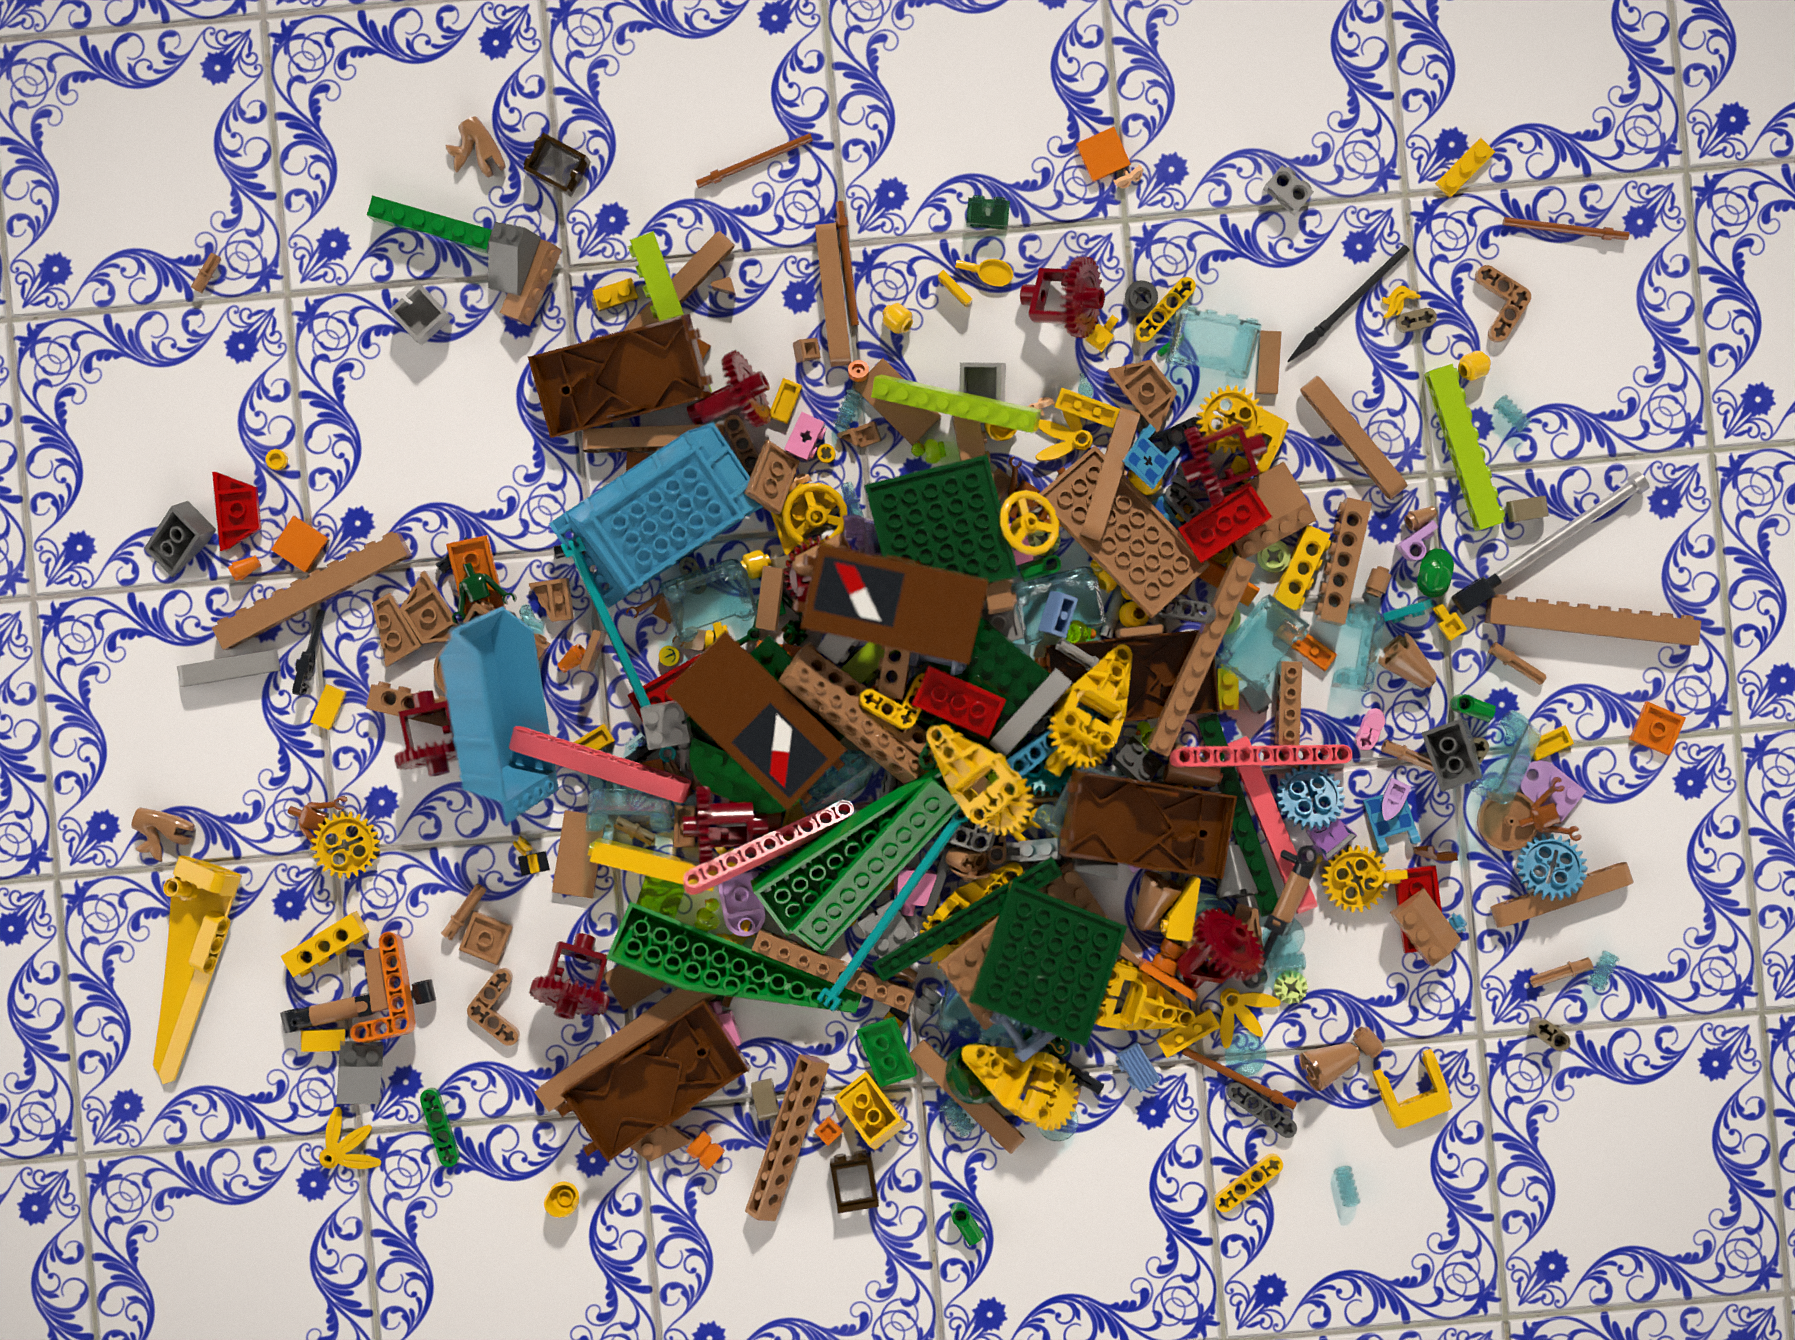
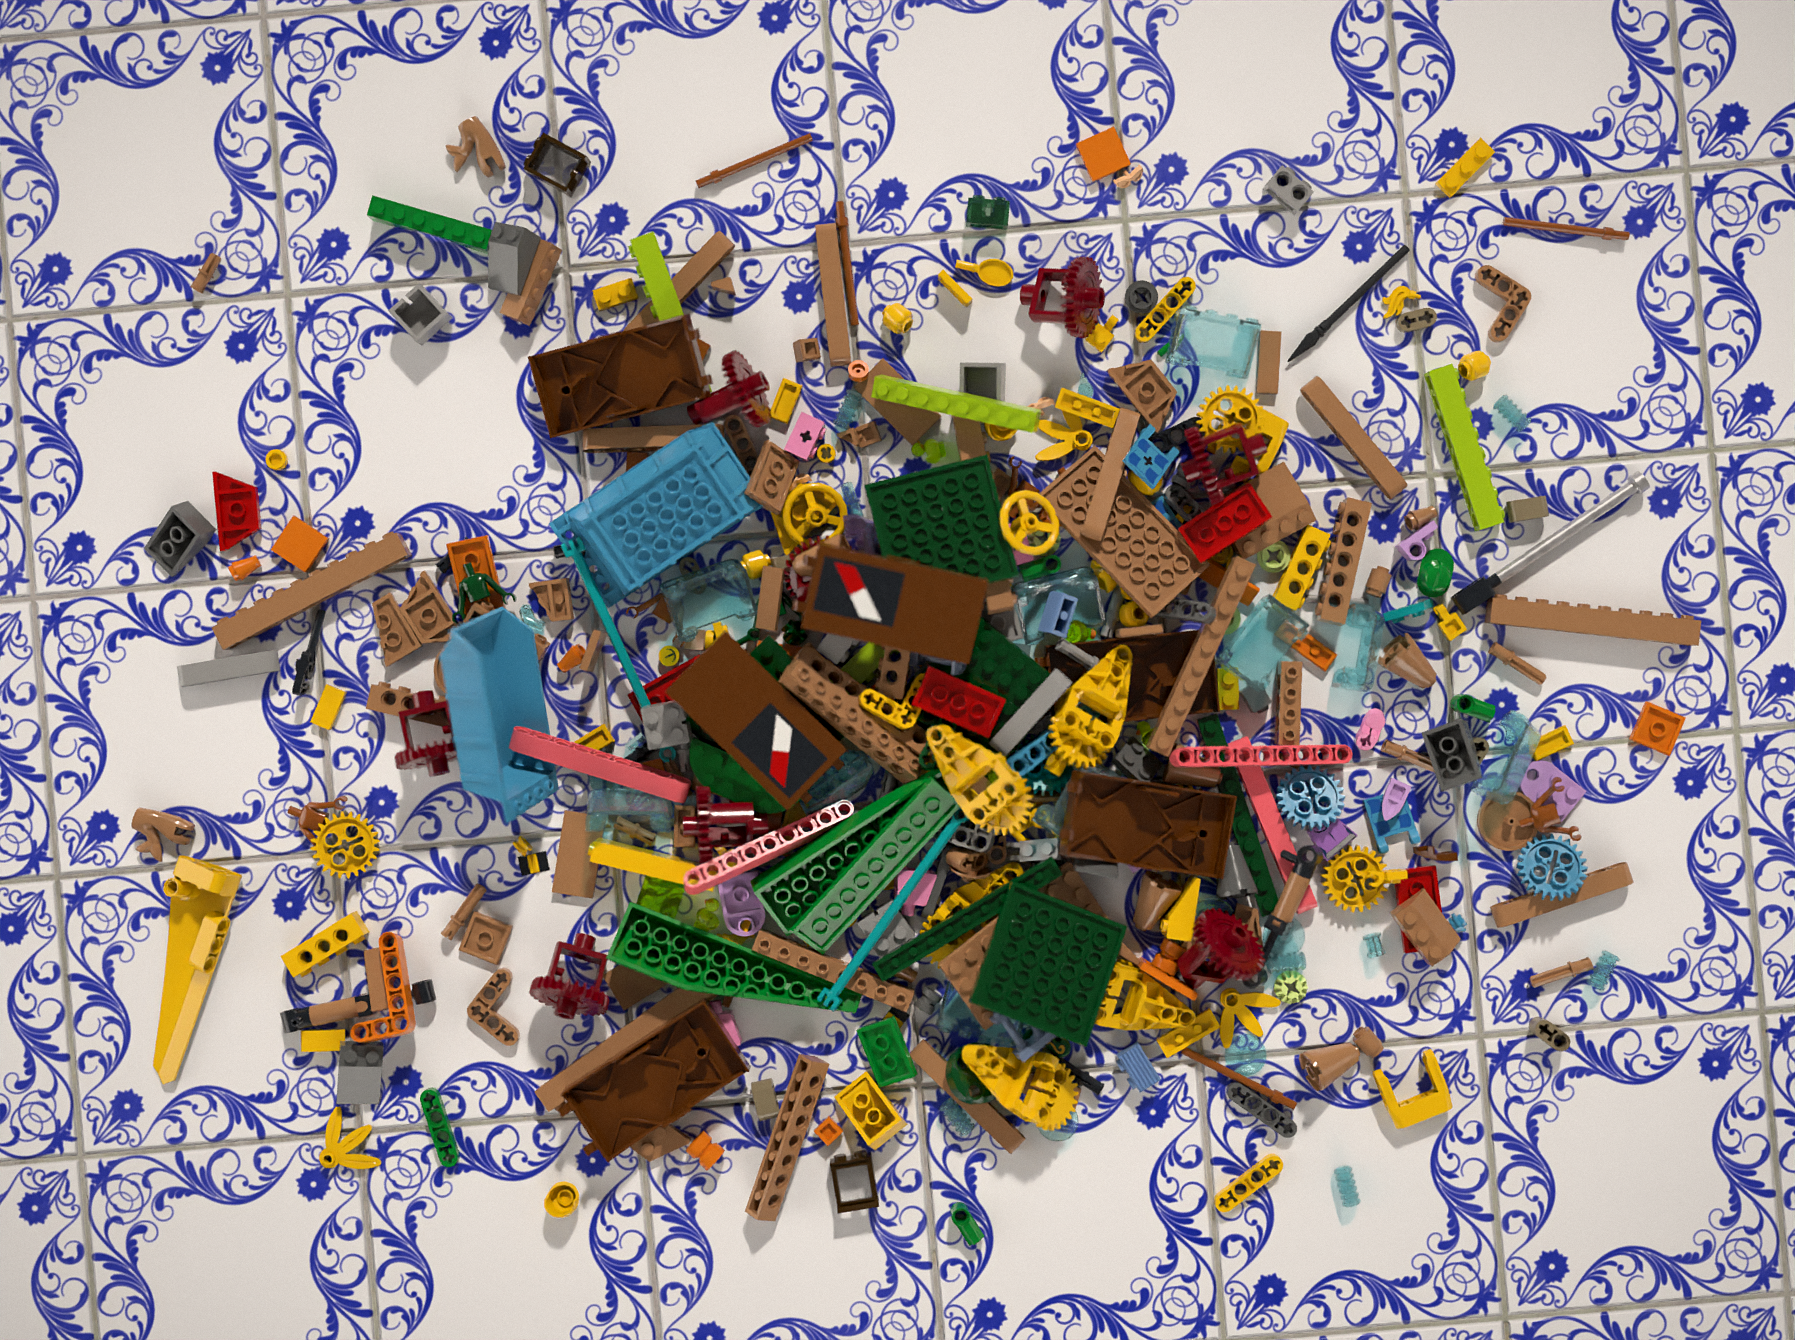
none -> clear light blue bush [1362,932,1386,958]

